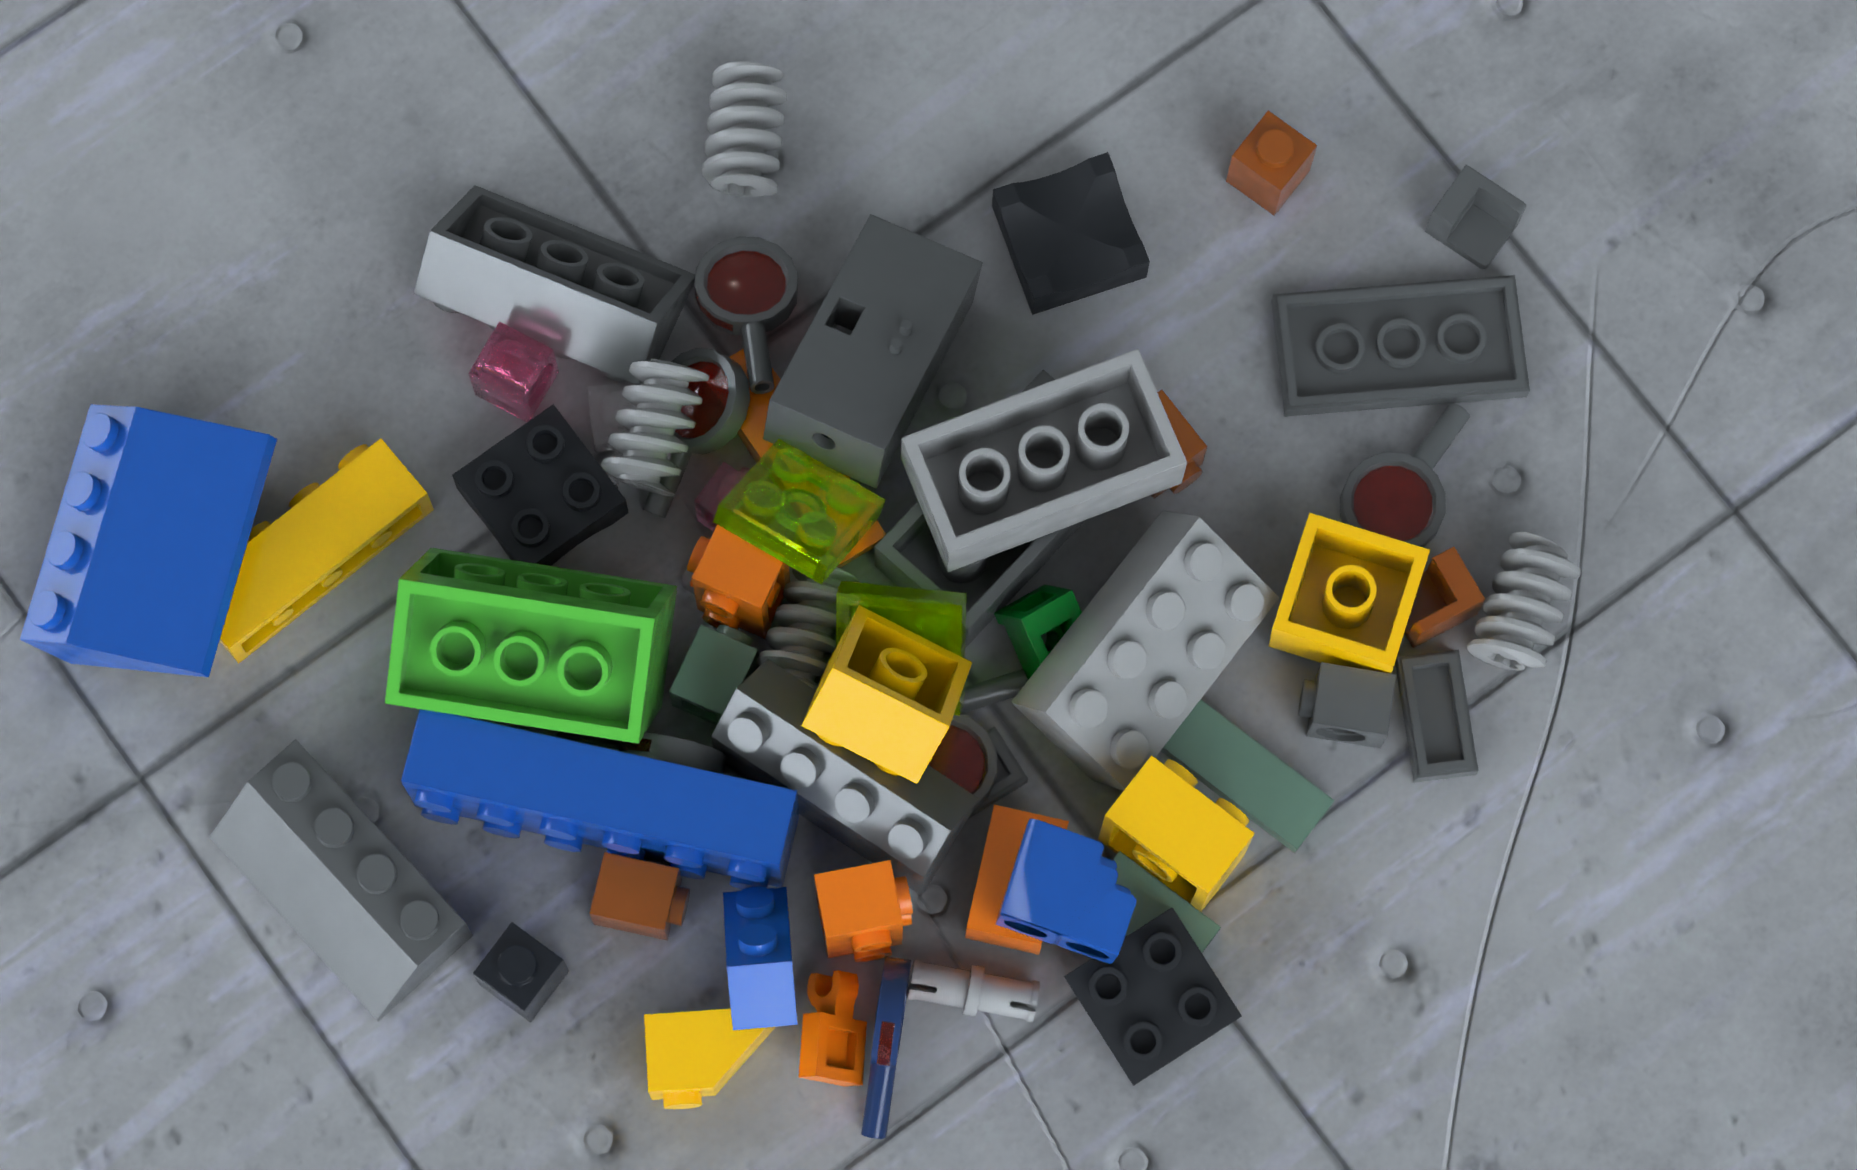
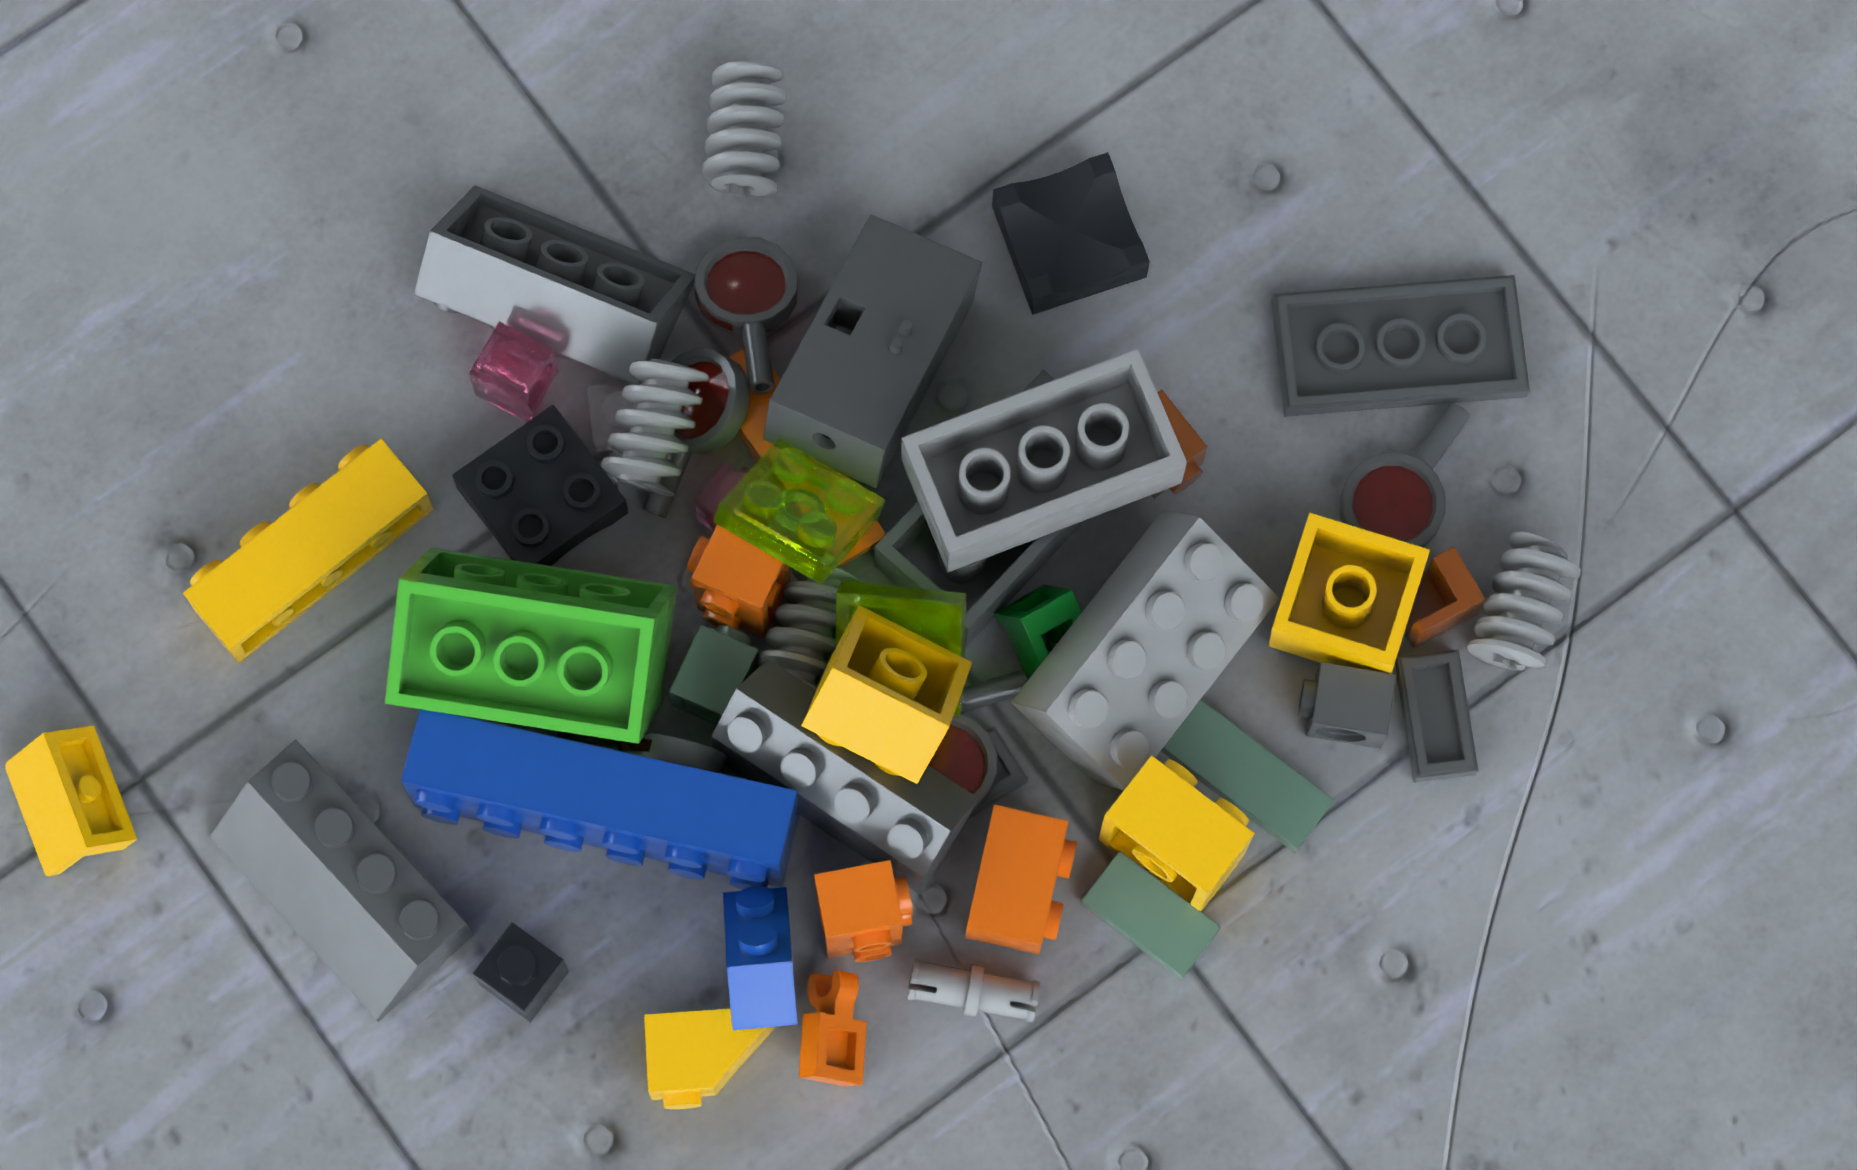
blue slope [20,404,277,677] -> none
dark orange brick [589,852,690,941] -> none
dark blue piece [861,956,911,1139] -> none
blue piece [995,819,1137,964] -> none
black brick [1064,908,1242,1086] -> none
dark orange brick [1226,110,1317,216] -> none
dark grey panel [1425,164,1526,269] -> none
none -> yellow panel [5,725,137,877]

